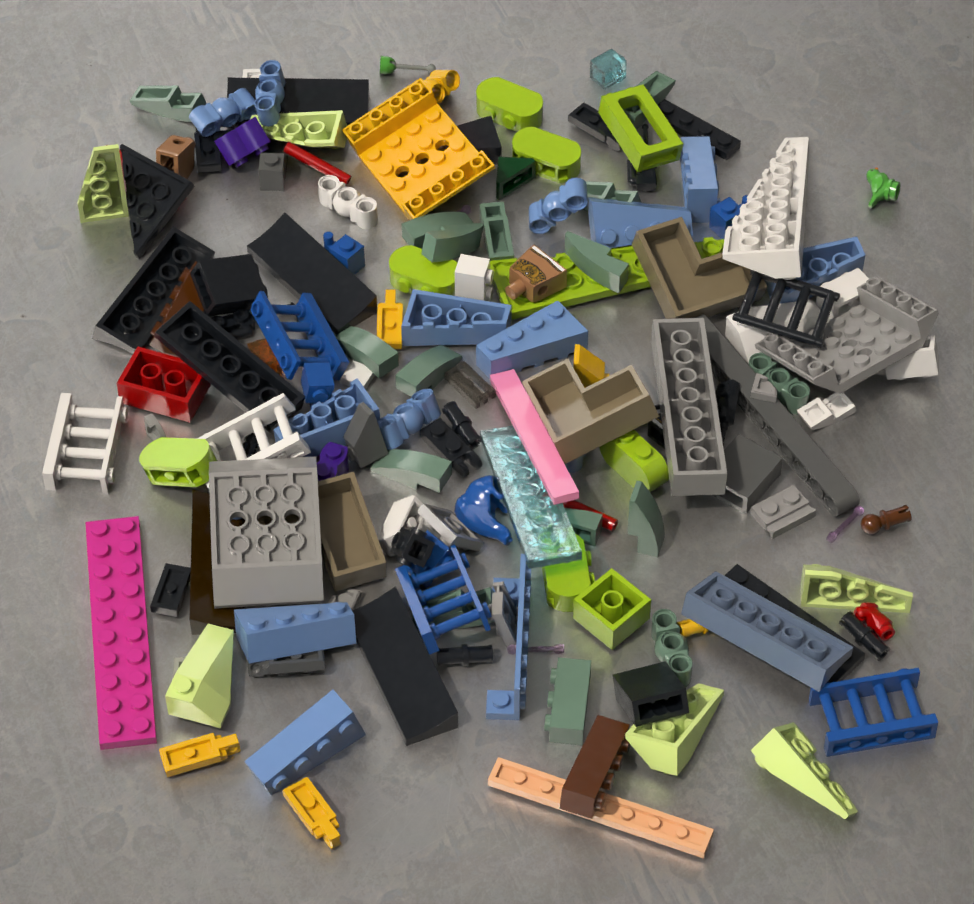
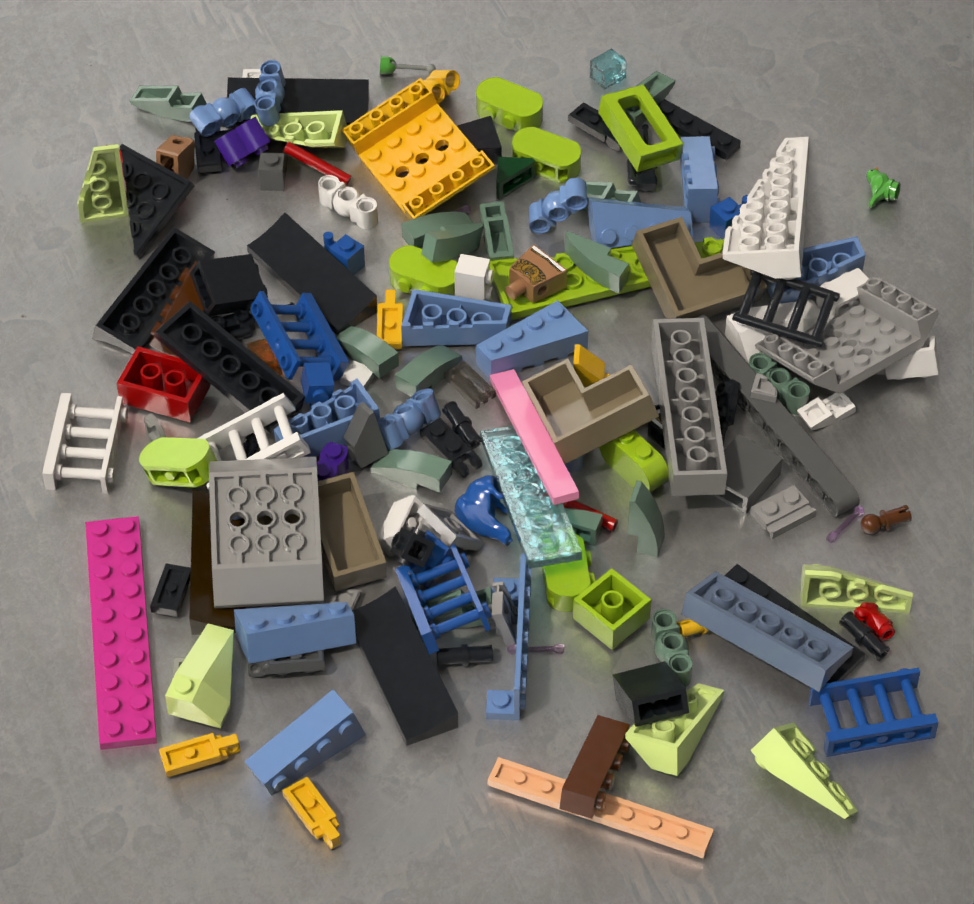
sand green brick [544,657,591,746] -> none

